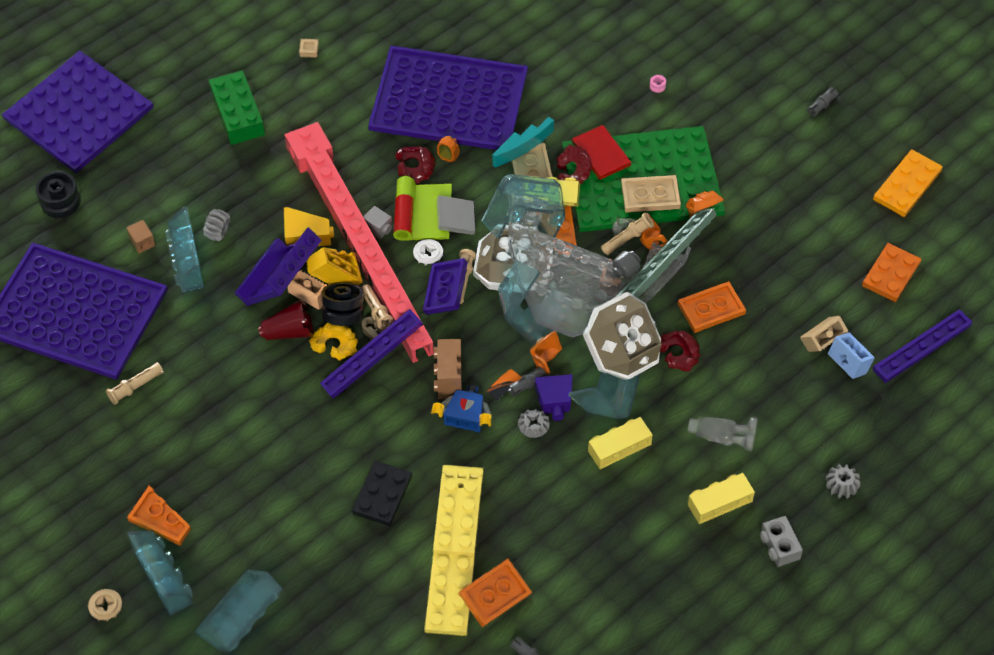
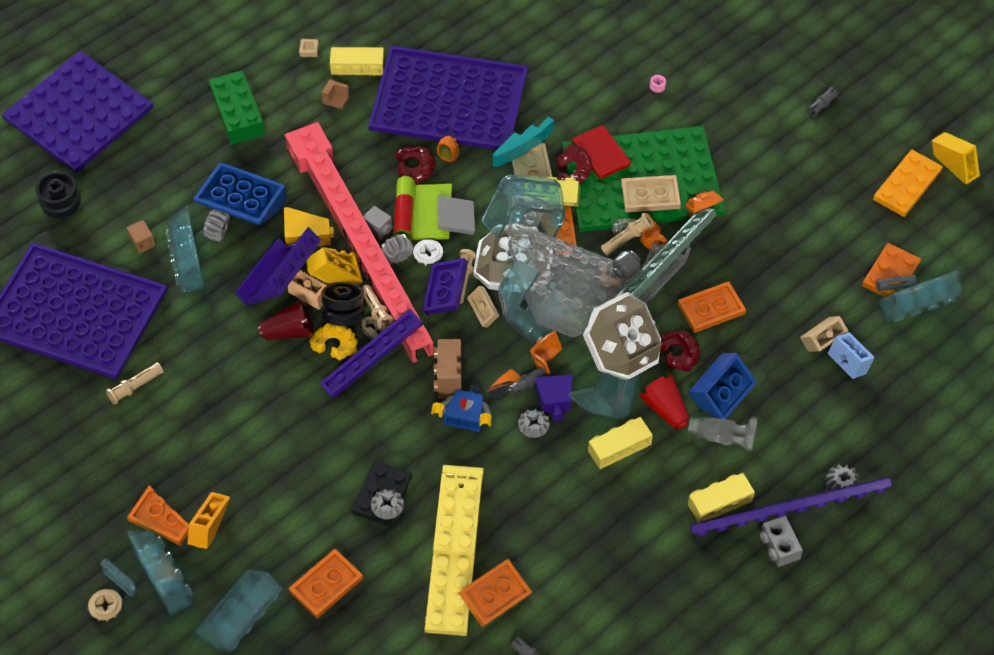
dark purple plate [873,309,973,383] -> none
none -> clear light blue tile [100,558,137,596]
none -> light orange slope [188,492,230,549]
none -> blue slope [193,162,286,225]
none -> orange plate [289,549,363,619]
none -> medium nougat panel [322,79,350,109]
none -> light yellow brick [330,47,384,75]
none -> light grey gear [371,488,404,519]
none -> light grey gear [381,234,414,264]
none -> tan plate [467,286,500,328]
none -> red cone [639,374,690,430]
none -> blue slope [688,353,757,422]
none -> dark purple plate [689,478,892,536]
none -> dark grey pin [876,275,917,291]
none -> clear light blue slope [879,270,961,323]
none -> yellow slope [932,132,980,184]

